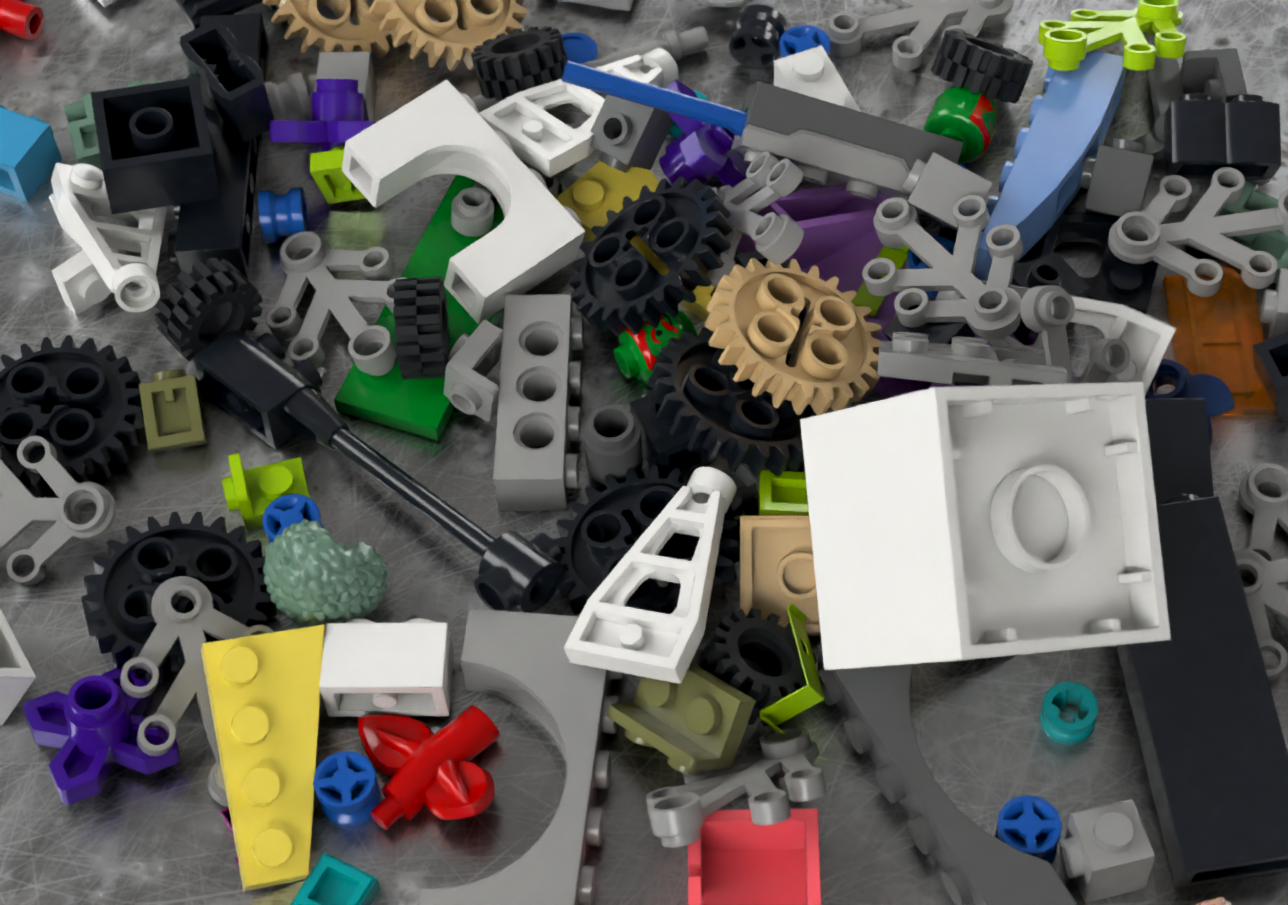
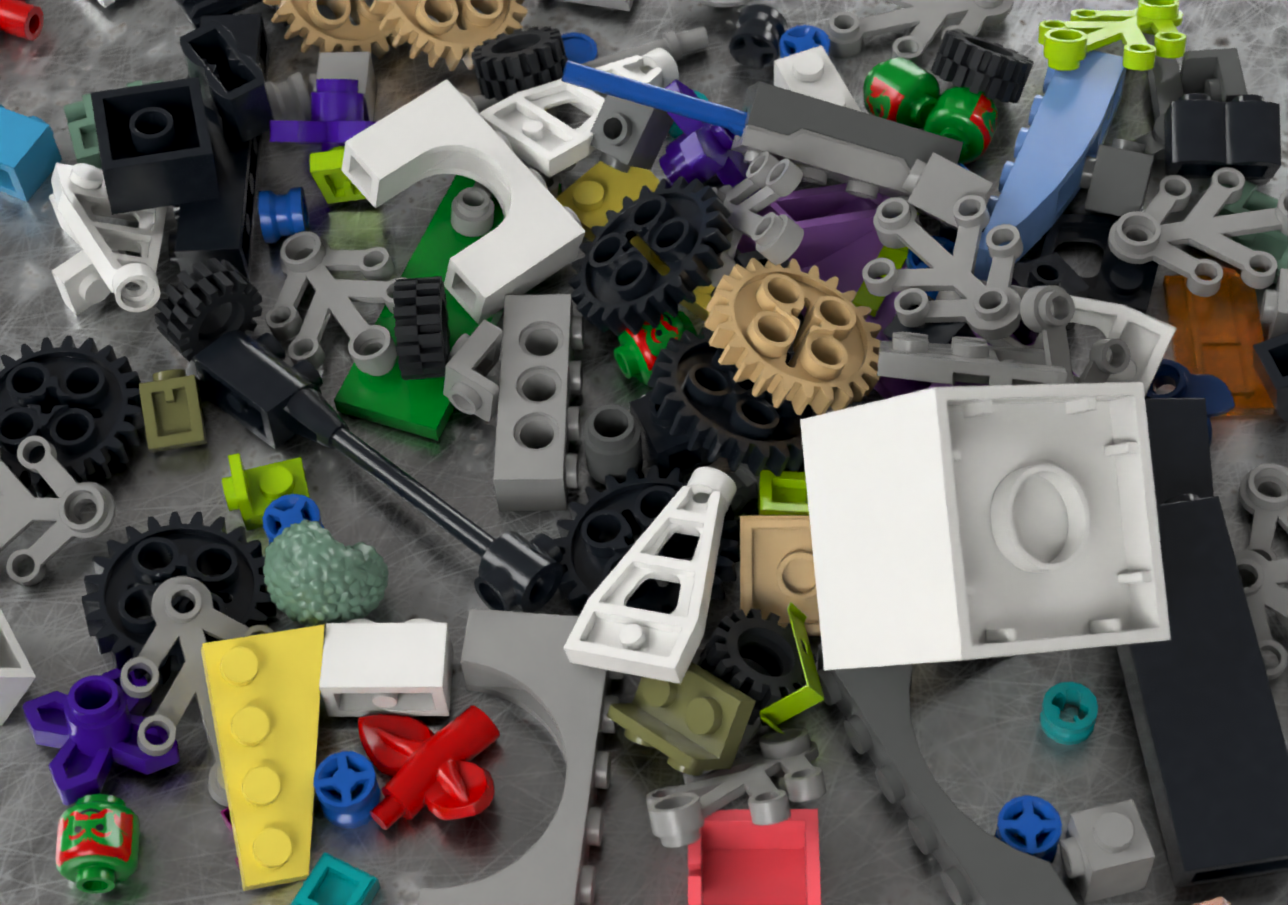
none -> green head [55,794,140,894]
none -> green head [863,57,940,129]

